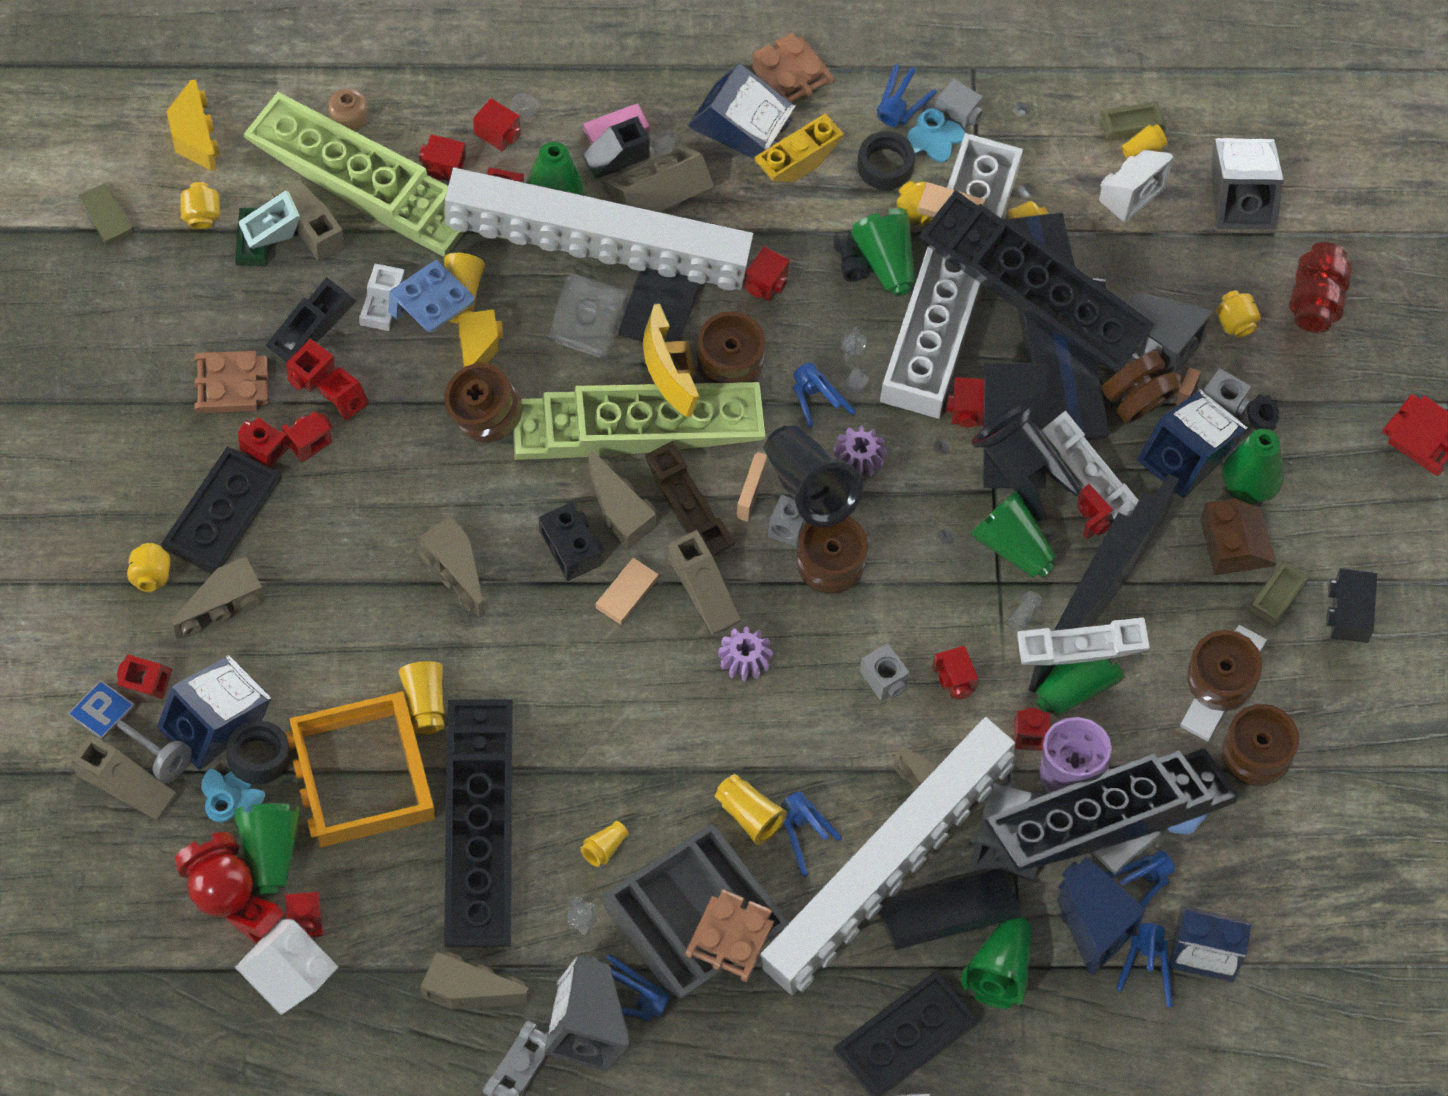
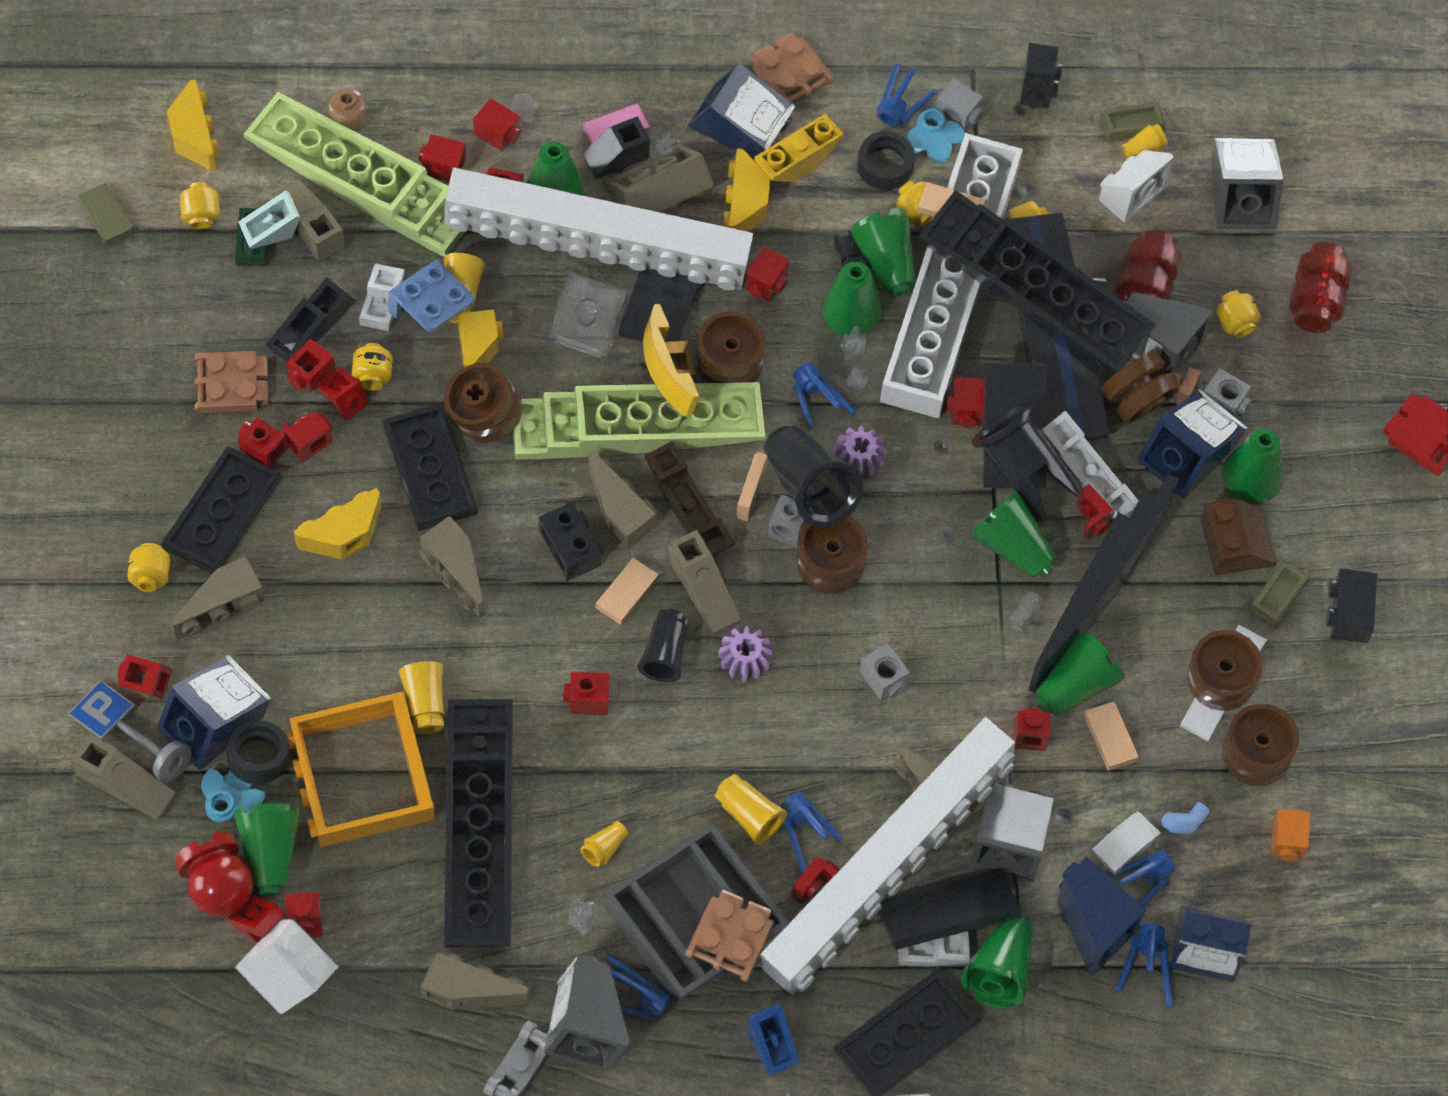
red brick [932,645,978,700] -> none
black slope [985,748,1238,871] -> none
white slope [1017,617,1150,665] -> none
lavender wheel [1039,717,1112,793] -> none
black animal [1247,394,1279,430] -> none
none -> yellow slope [294,488,381,560]
none -> yellow head [352,343,393,391]
none -> black tile [382,404,478,531]
none -> red brick [563,672,609,715]
none -> black plant [637,609,688,683]
none -> yellow slope [723,149,770,232]
none -> blue slope [747,1004,799,1076]
none -> red bracket [791,856,840,904]
none -> green cone [821,262,882,338]
none -> white slope [898,931,970,966]
none -> black brick [1020,43,1062,109]
none -> light nougat tile [1084,701,1139,771]
none -> clear red piece [1116,230,1182,302]
none -> orange brick [1271,808,1310,862]

